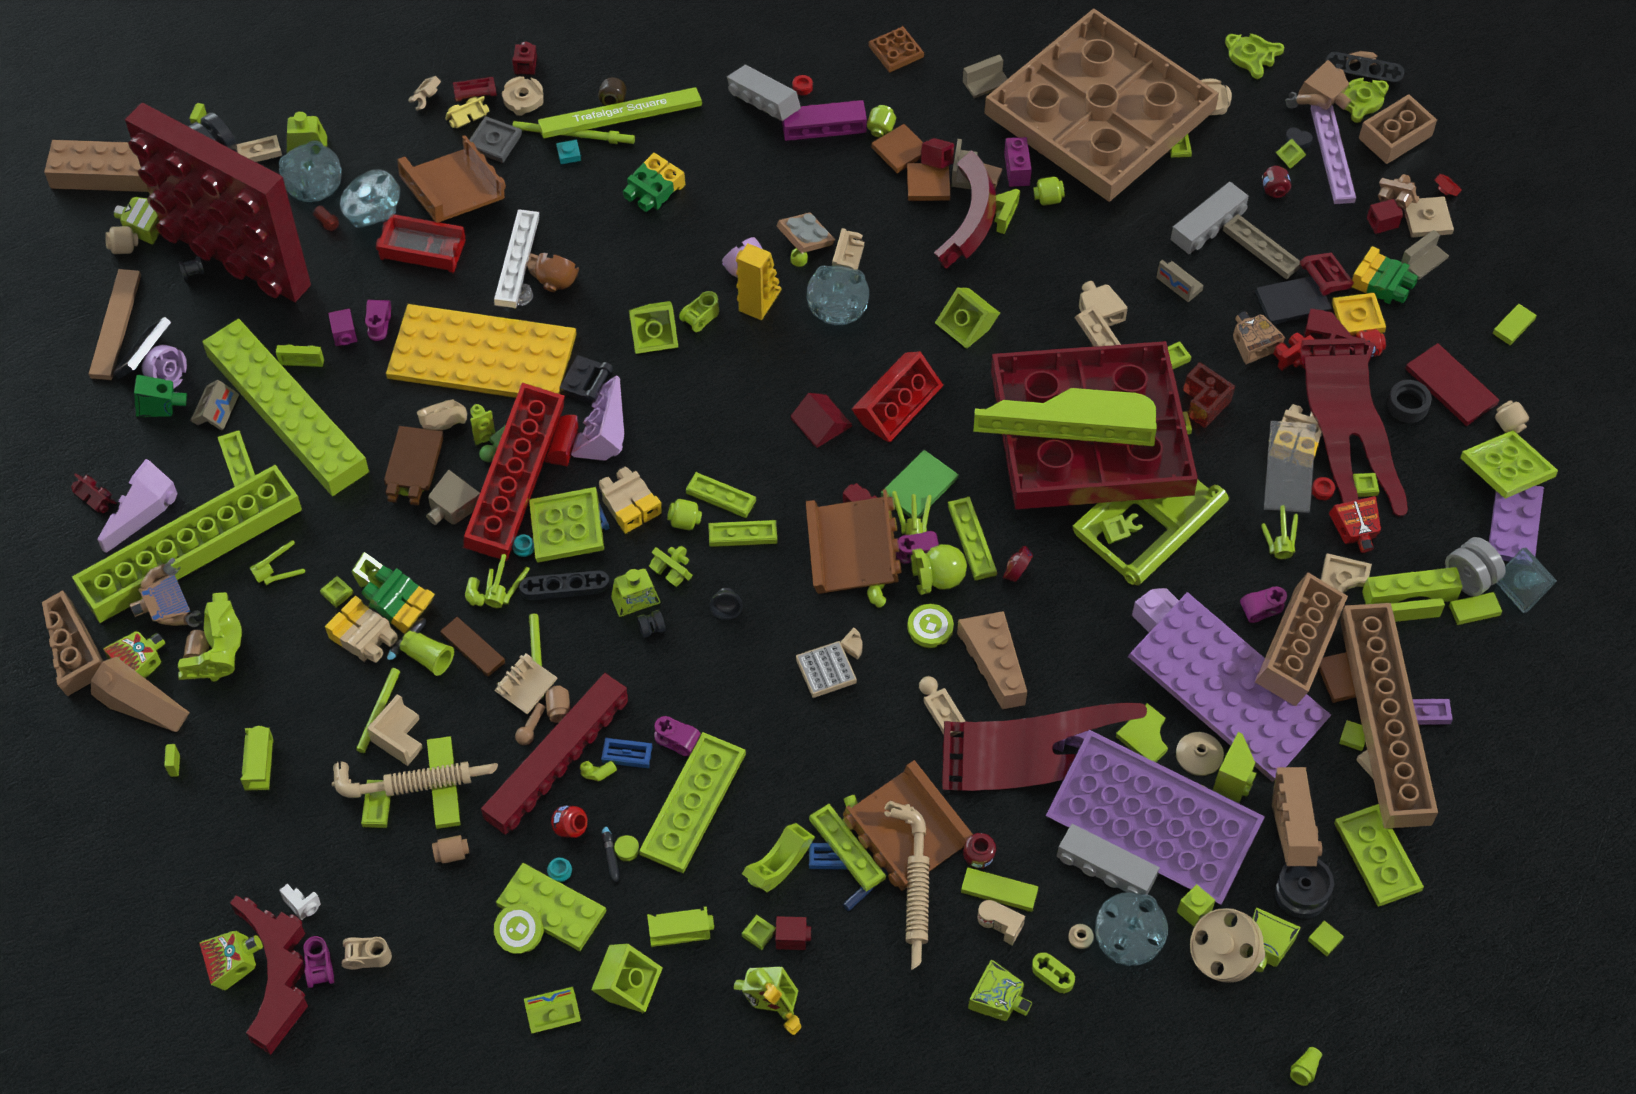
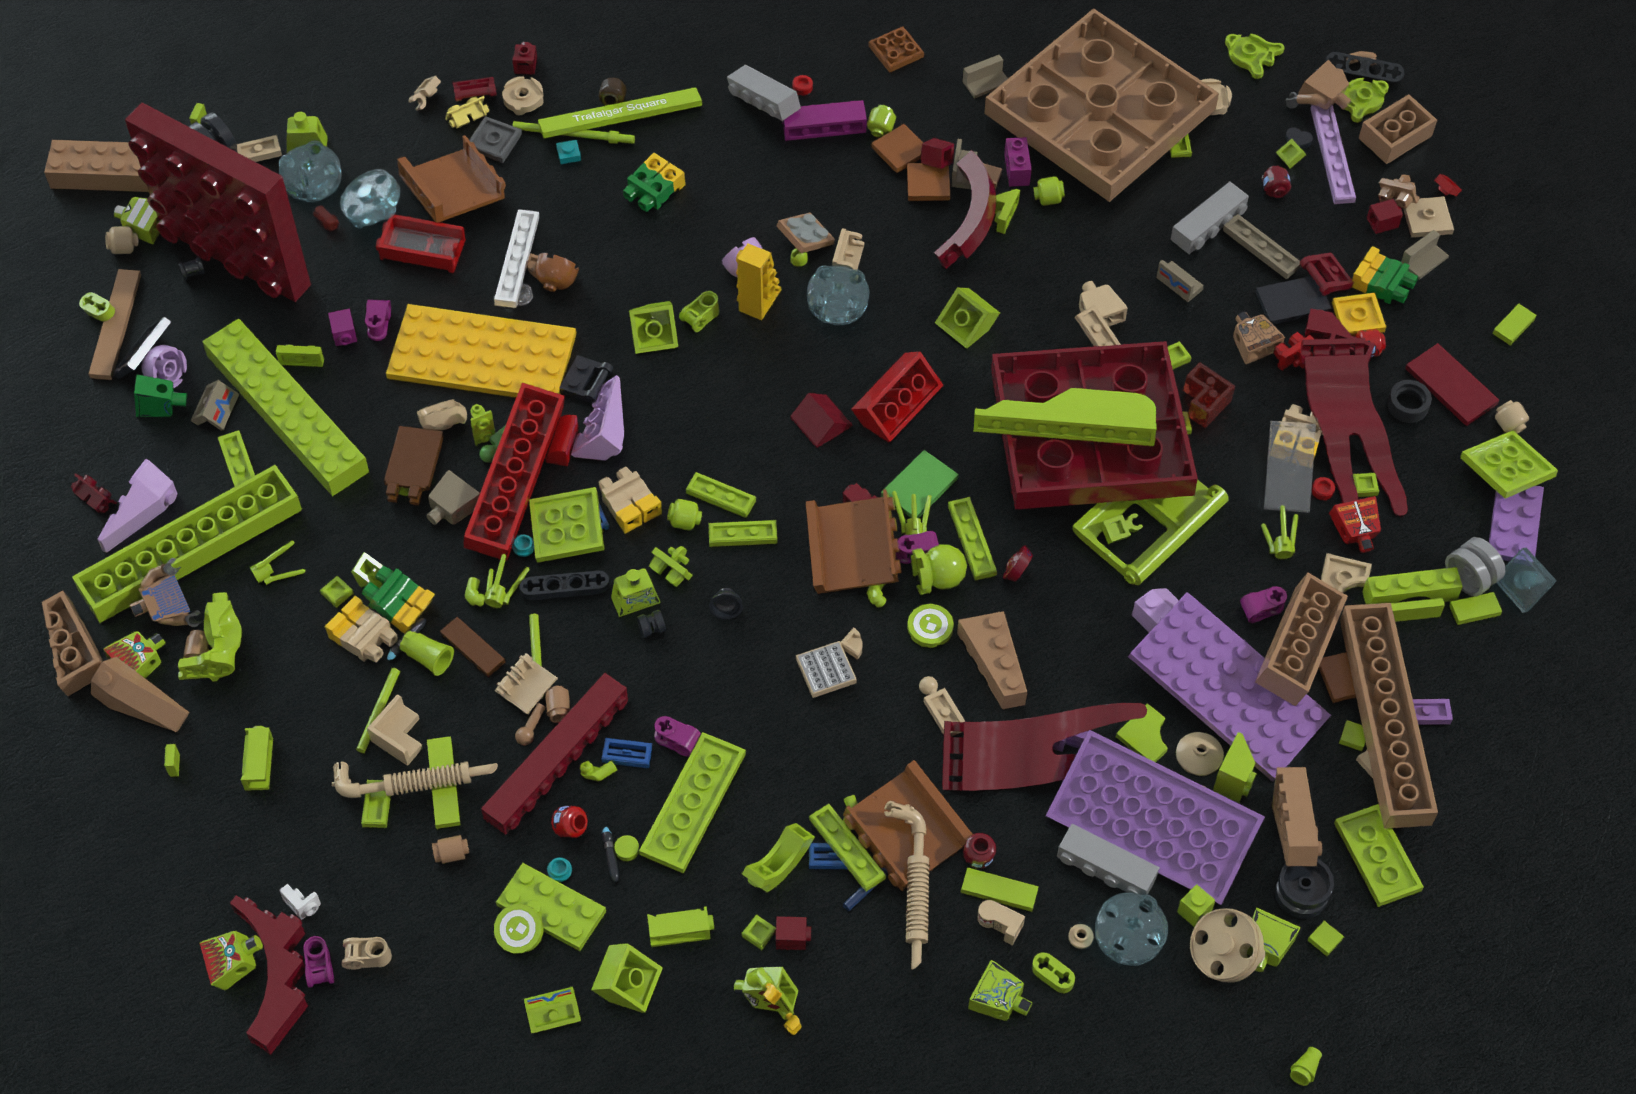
none -> lime beam [79,293,115,322]

